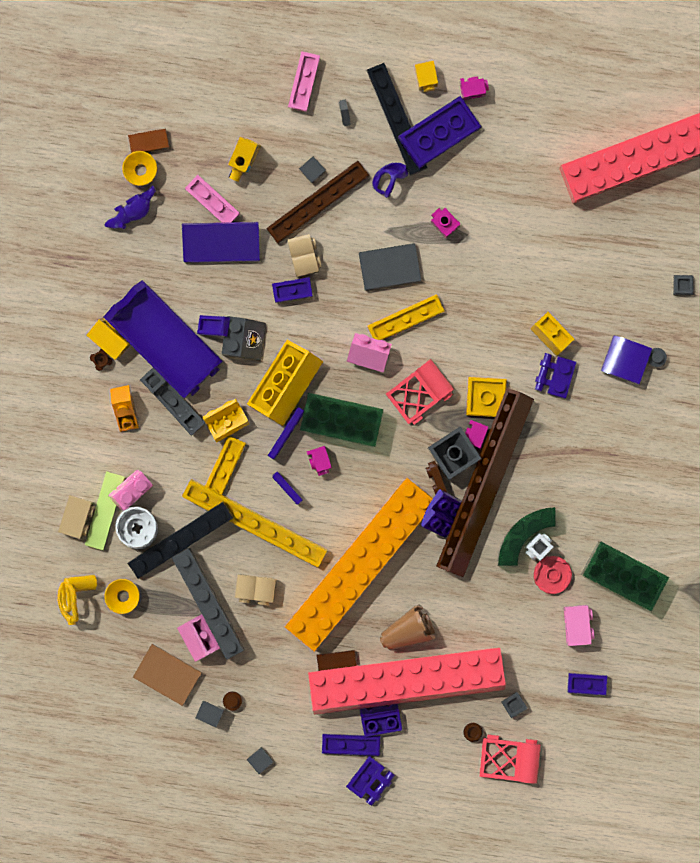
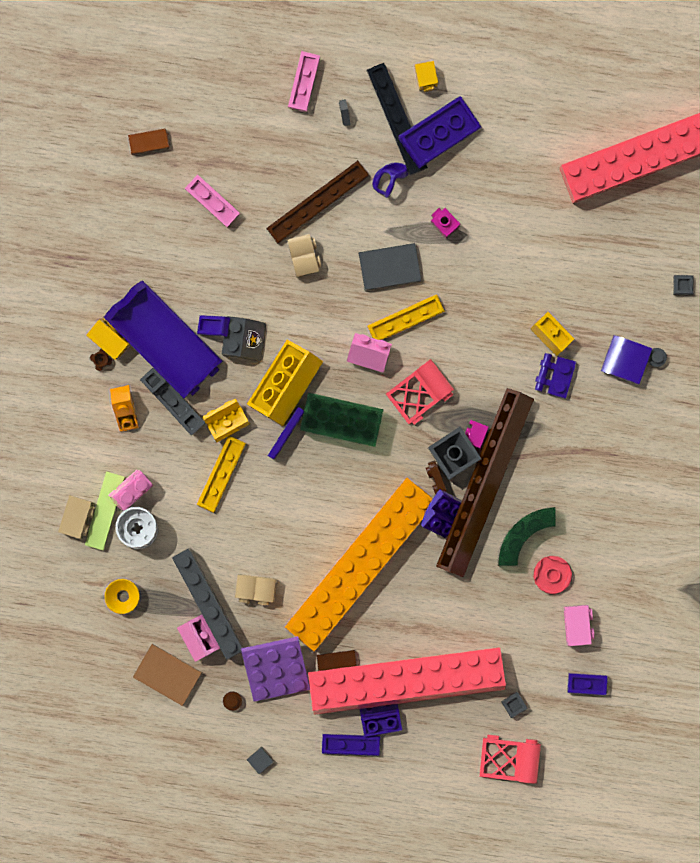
yellow piece [57,575,97,625] -> none
dark purple animal [104,186,156,229] -> none
yellow piece [122,151,157,186] -> none
black plate [128,501,234,579] -> none
dark purple tile [182,222,260,262] -> none
yellow plate [182,479,327,567] -> none
dark grey panel [195,701,225,728] -> none
yellow torso [228,137,262,182] -> none
dark purple plate [272,277,313,303] -> none
dark purple tile [272,471,303,505] -> none
dark grey tile [299,156,326,184] -> none
dark pink brick [307,446,332,476] -> none
dark purple plate [346,755,395,806] -> none
medium nougat cone [380,604,436,650] -> none
dark pink brick [459,76,489,100] -> none
reddish brown plate [463,722,483,742] -> none
yellow tile [466,377,507,417] -> none
white brick [525,533,553,561] -> none
clear green brick [581,541,669,612] -> none
none -> medium lavender plate [241,636,310,702]

